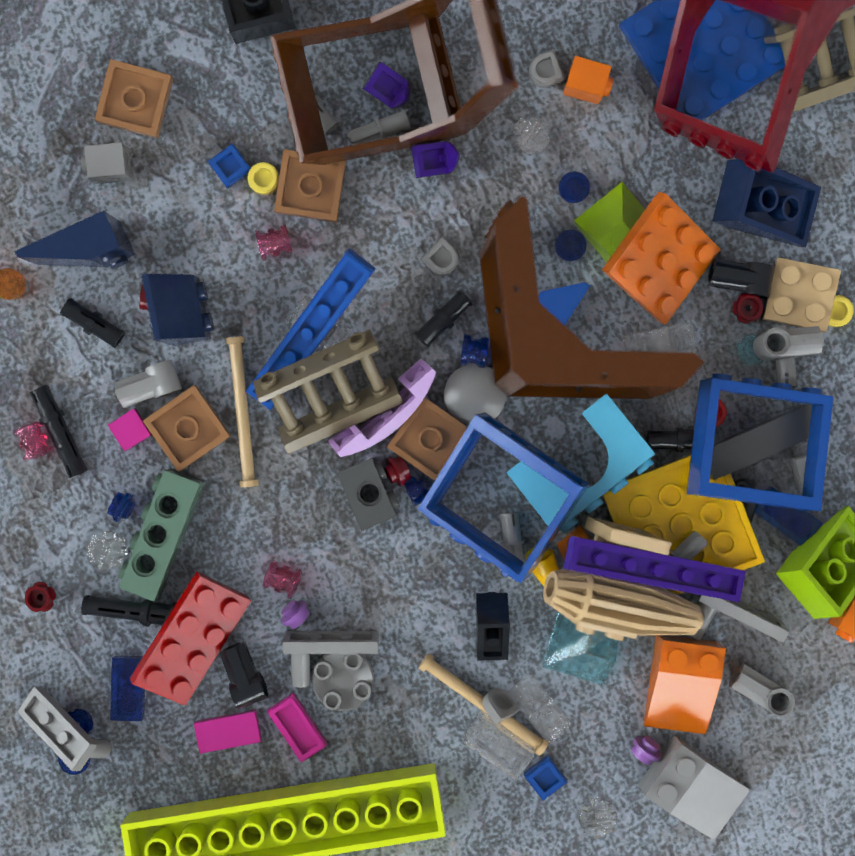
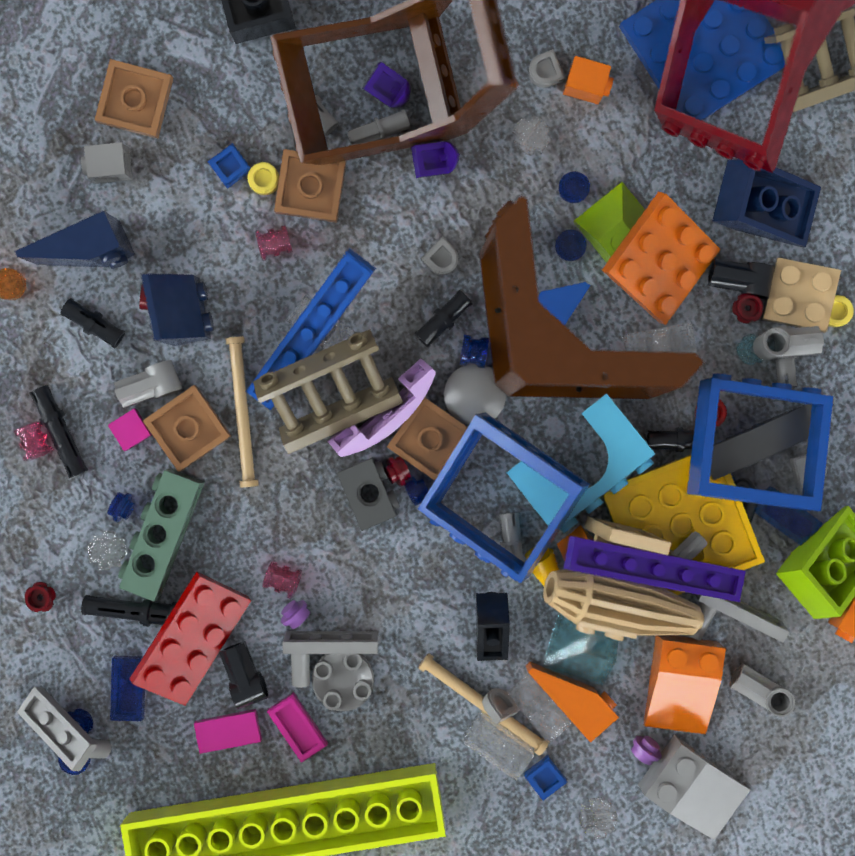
none -> orange slope [525,662,619,743]

